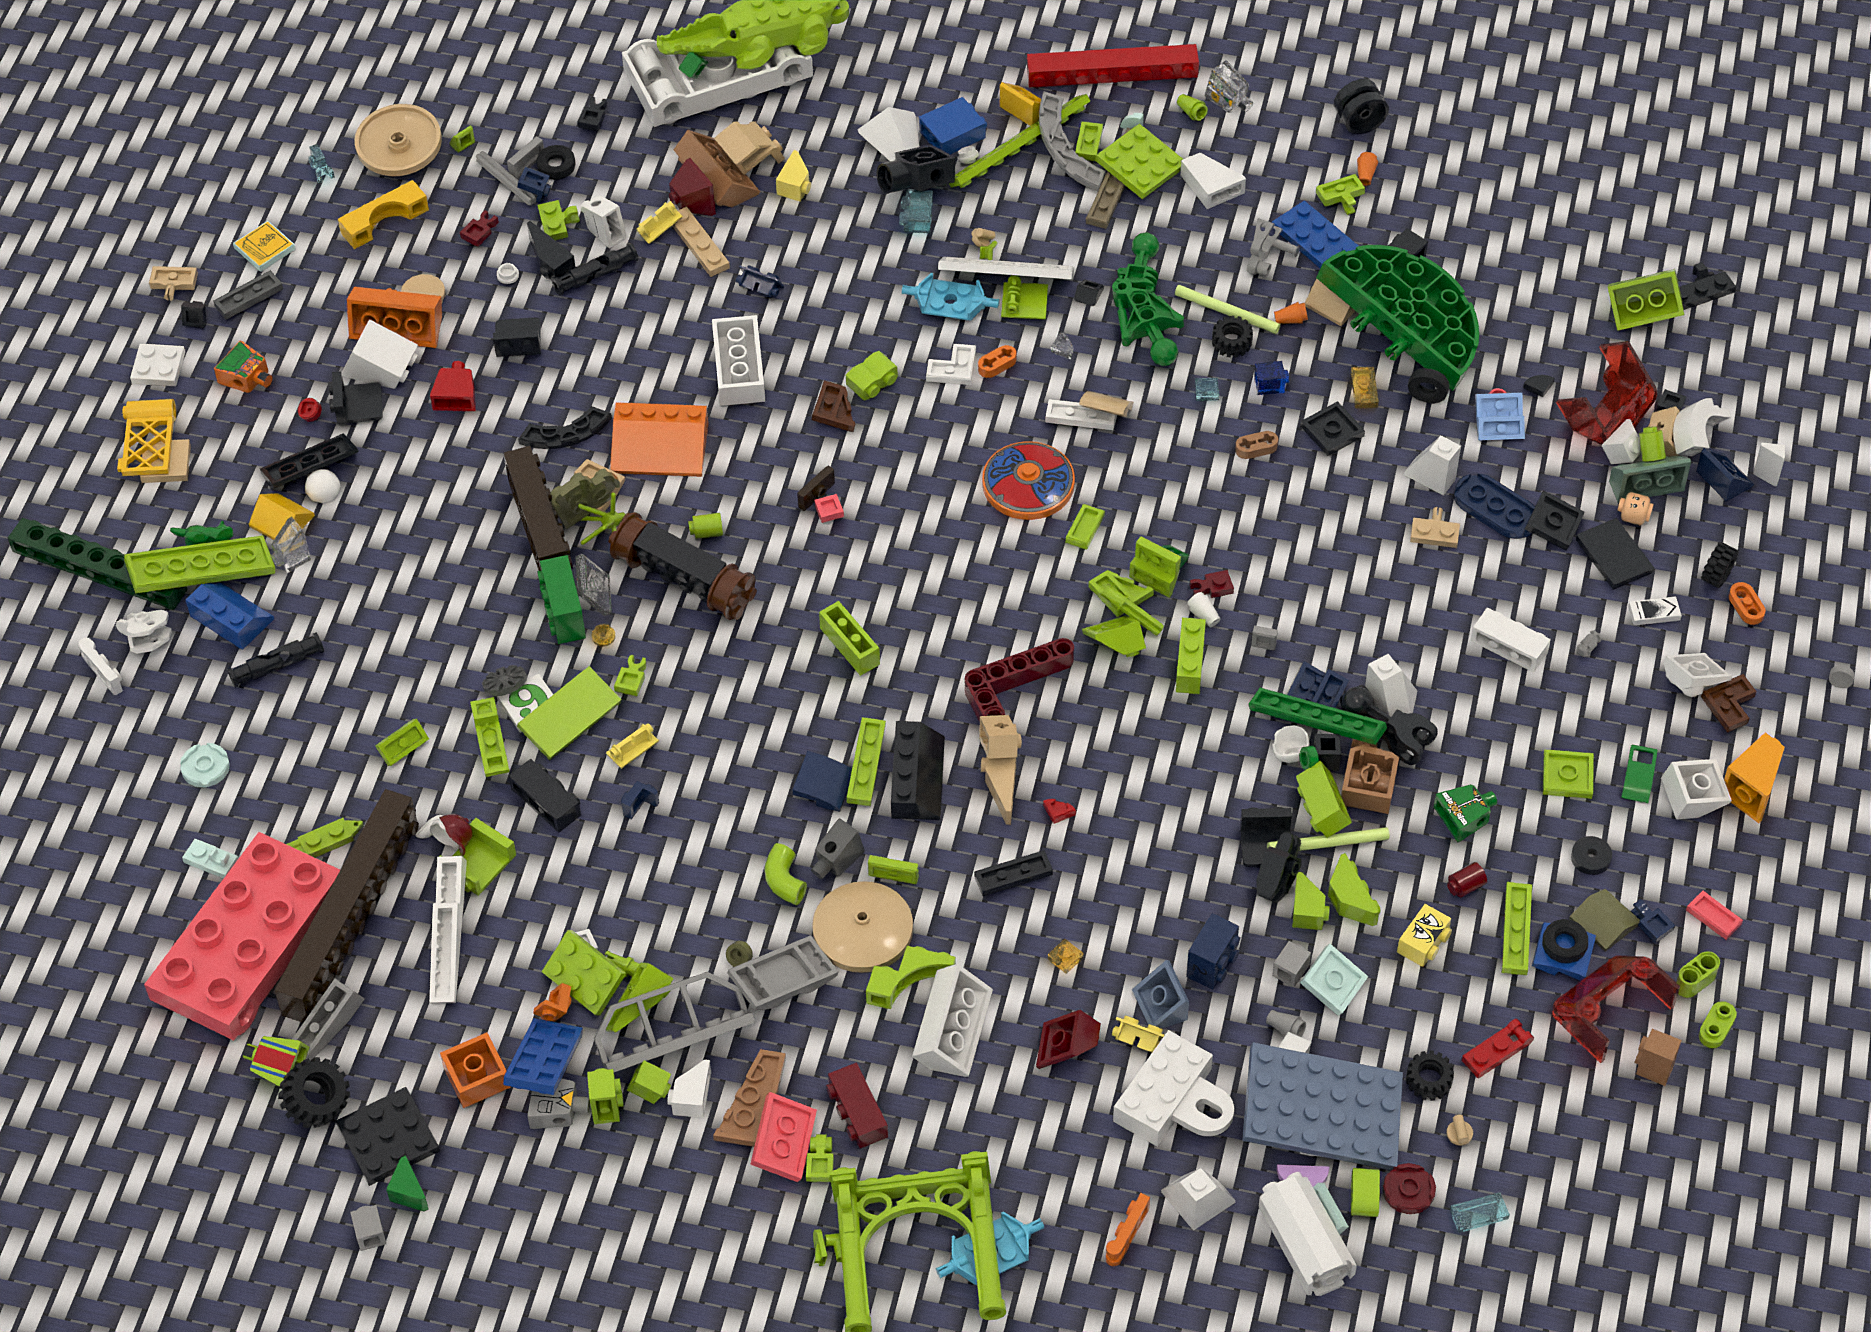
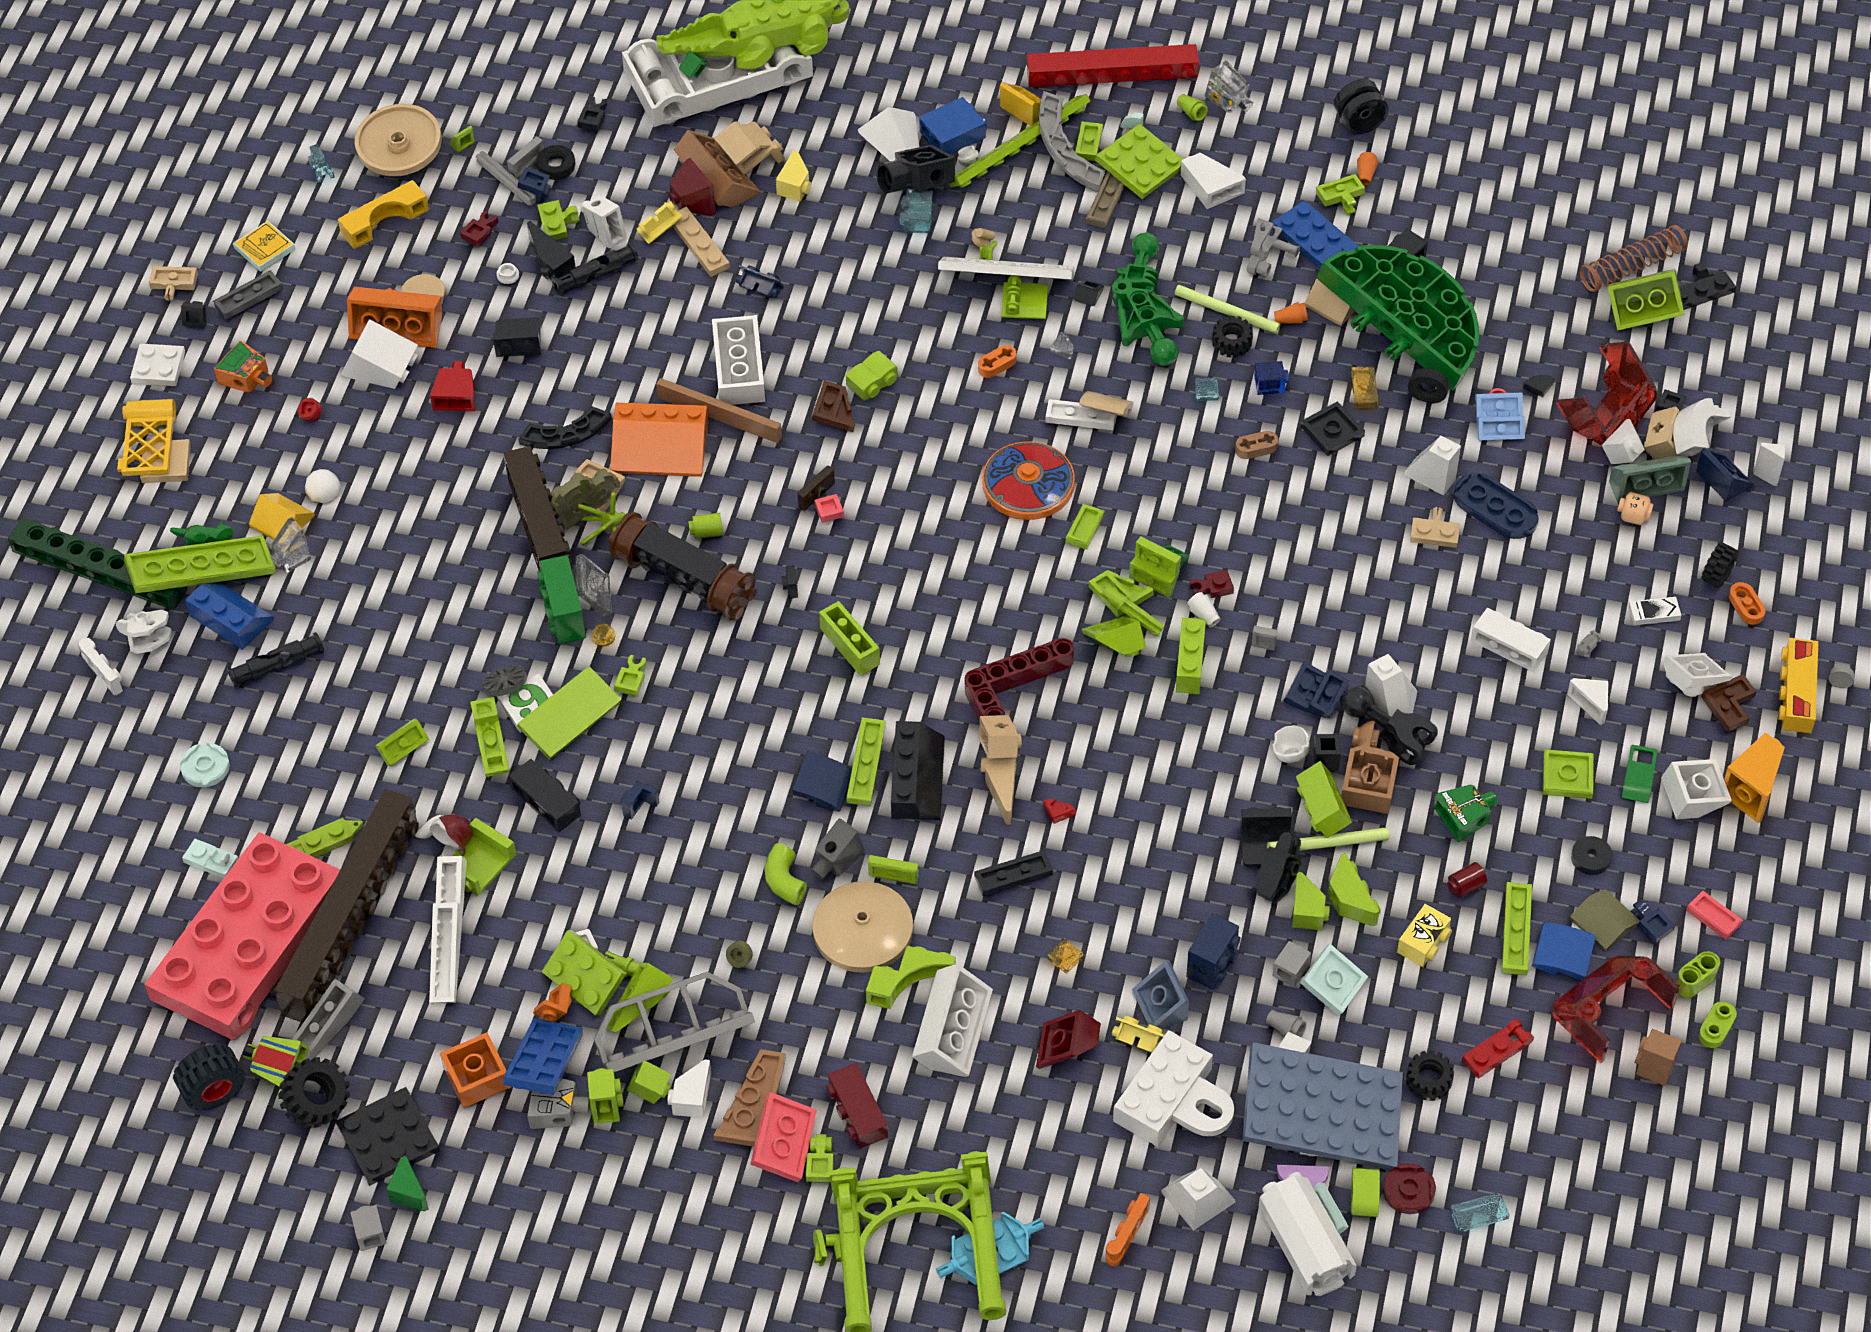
black slope [260,433,359,490] -> none
black bracket [329,371,383,424] -> none
light yellow hinge [606,723,659,769] -> none
light grey slope [727,935,839,1011] -> none
medium azure plate [902,273,1000,320] -> none
white tile [926,344,976,385] -> none
green tile [1248,688,1387,745] -> none
green tile [1299,746,1319,770] -> none
tan plate [1447,1115,1473,1145] -> none
black tile [1525,490,1585,550] -> none
black tyre [1542,919,1589,963] -> none
black tile [1576,518,1654,590] -> none
lime brick [1639,426,1666,461] -> none
none -> black wheel [173,1044,246,1110]
none -> medium nougat tile [656,378,782,443]
none -> black plate [781,565,798,599]
none -> white slope [1567,678,1608,725]
none -> nougat piece [1580,225,1688,292]
none -> yellow brick [1778,638,1818,733]

